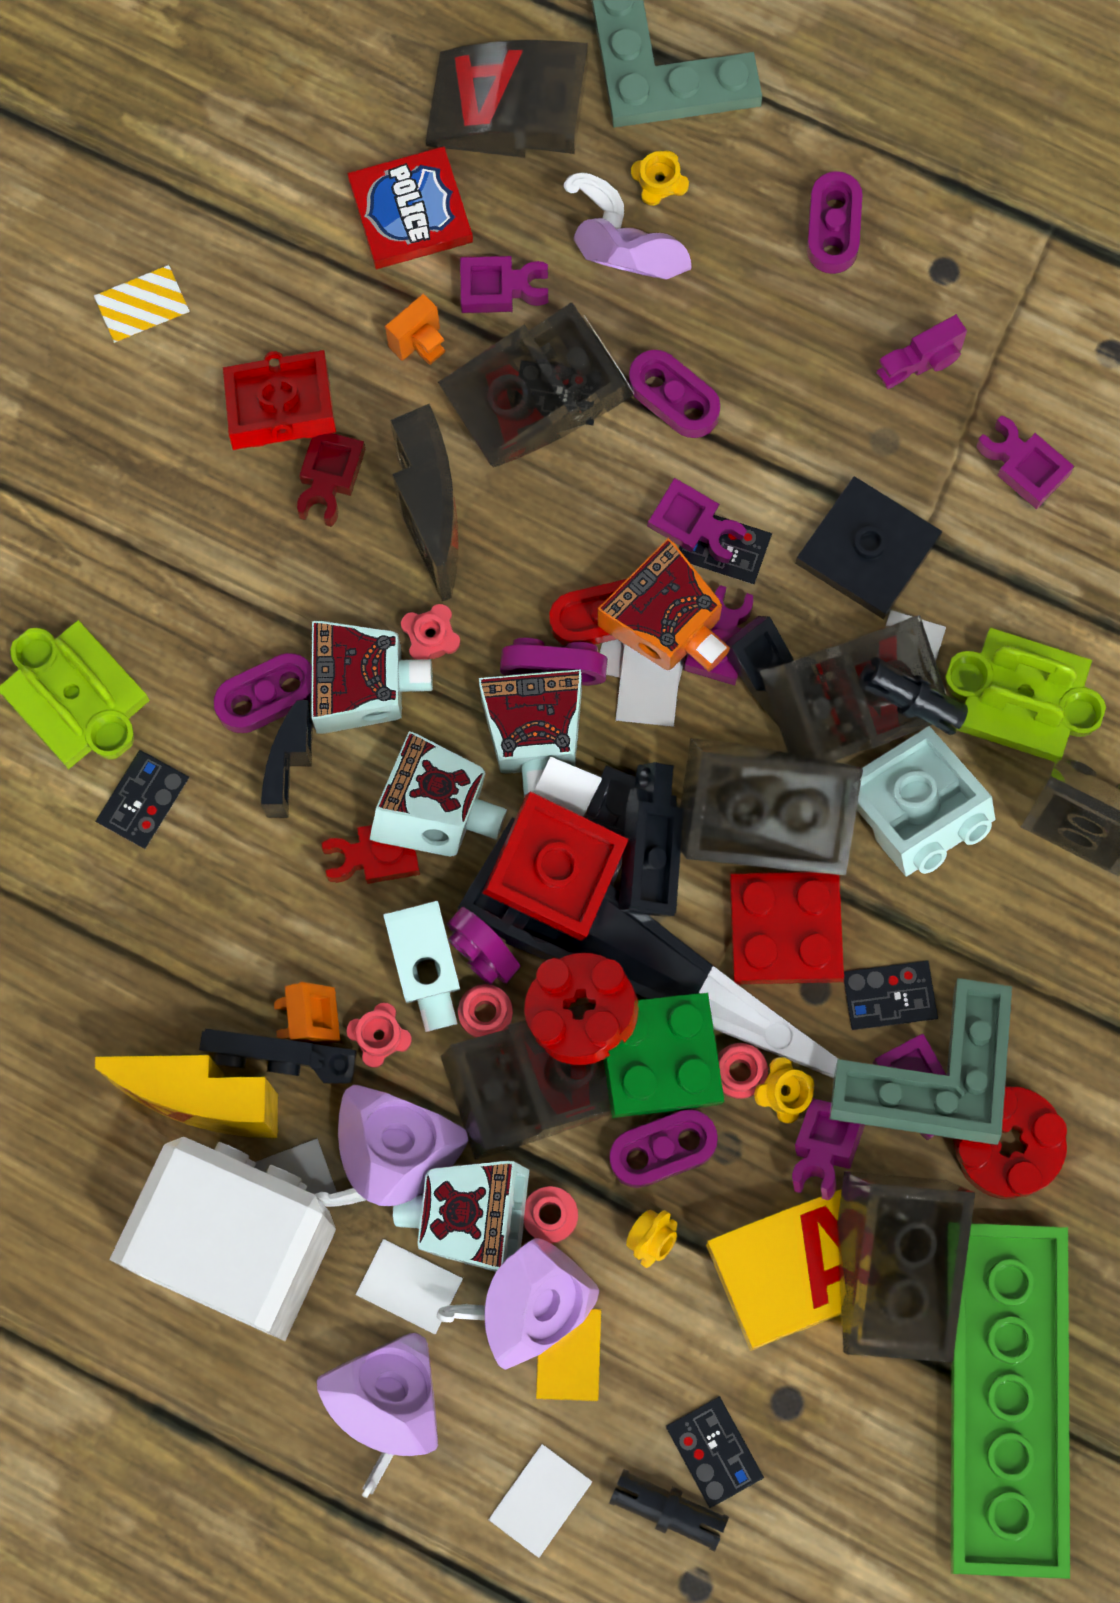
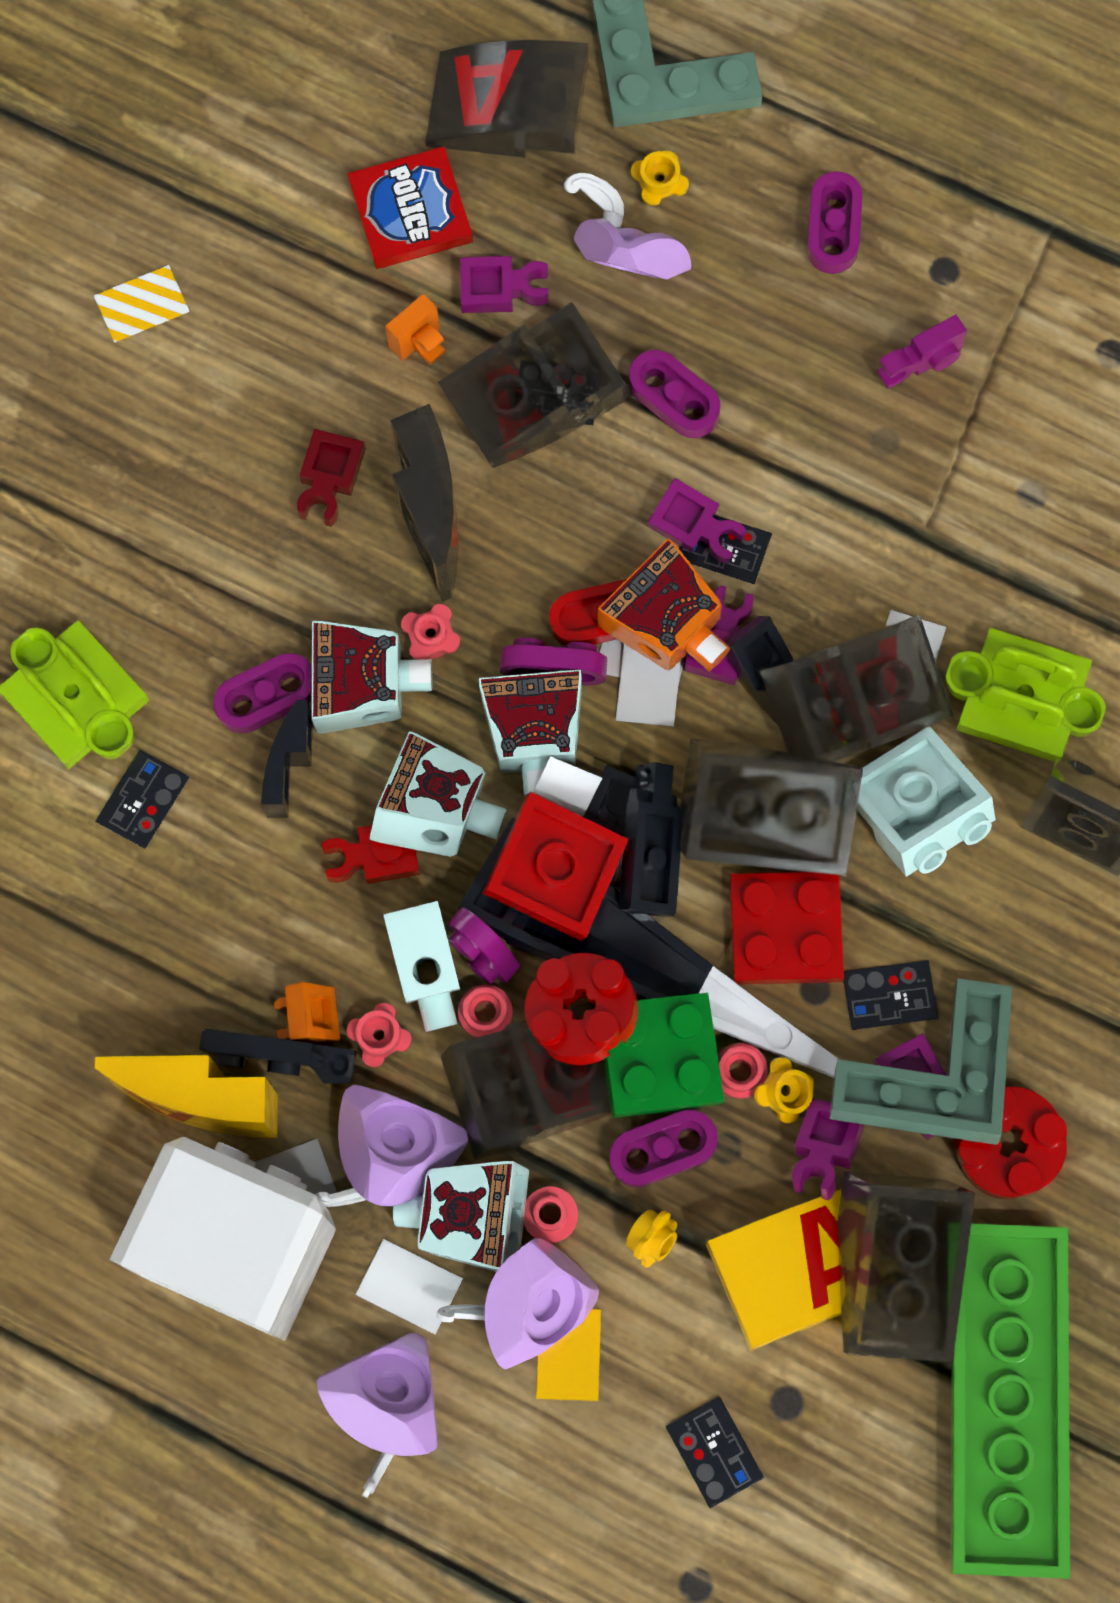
red plate [223,350,336,450] -> none
white sticker [488,1444,593,1558] -> none
sticker [584,316,634,394] -> none
black pin [609,1469,729,1552] -> none
black plate [795,476,942,620] -> none
black pin [859,657,968,735] -> none
magenta plate [976,416,1075,509] -> none

